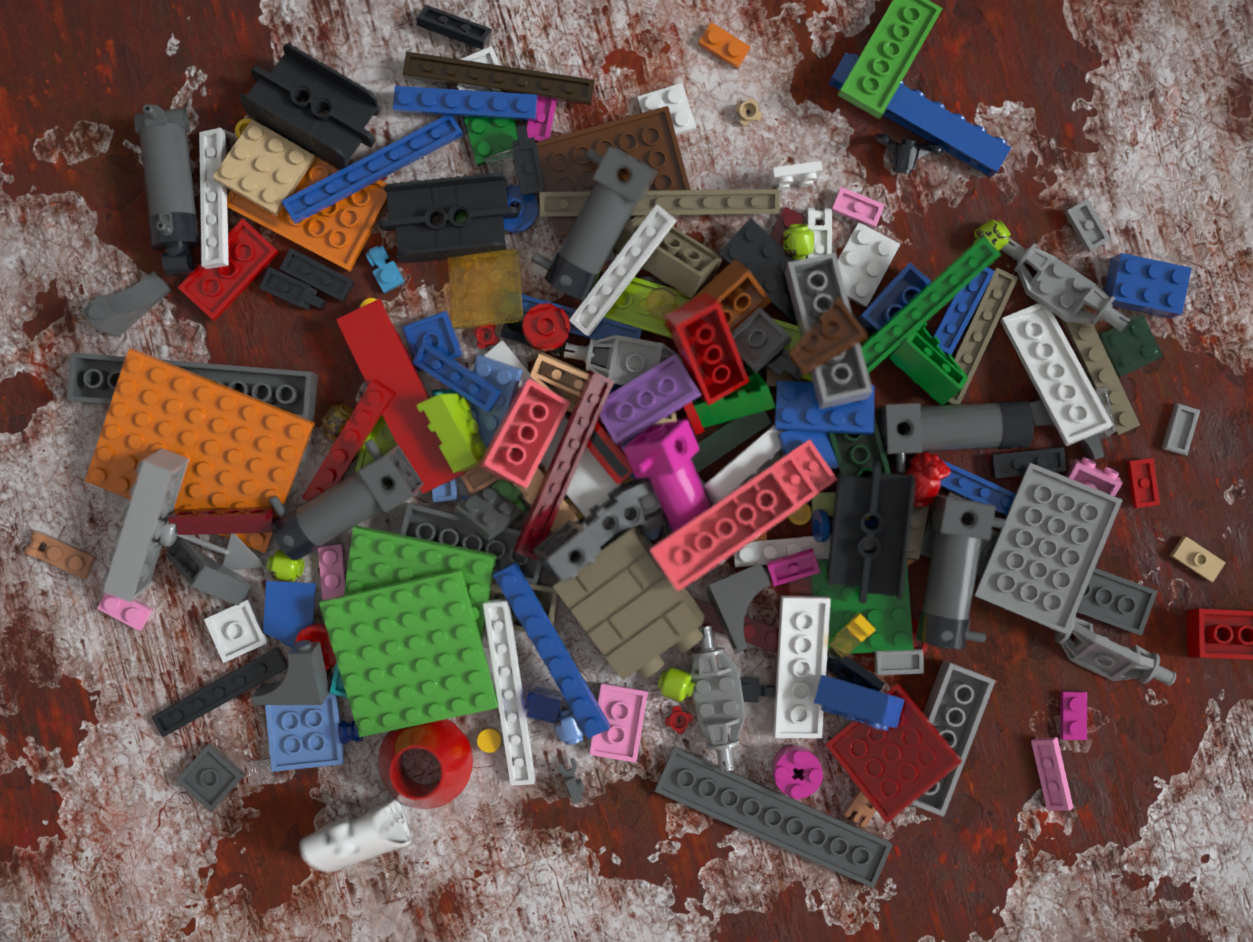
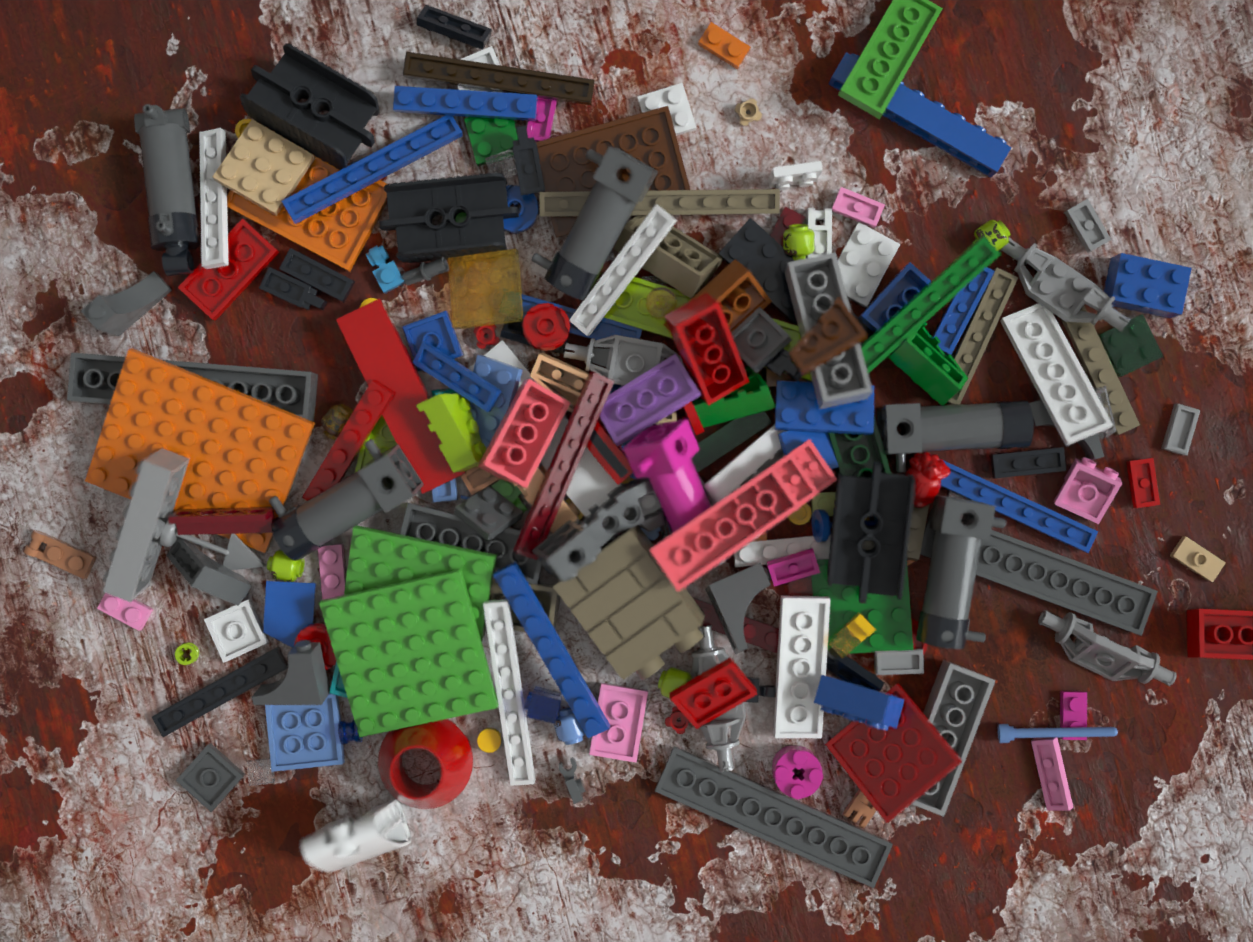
black piece [873,133,944,174] -> none
light grey plate [973,463,1122,634] -> none
none -> lime bush [175,642,199,665]
none -> dark grey axle [402,257,449,286]
none -> red plate [669,657,757,729]
none -> medium blue piece [997,724,1118,743]

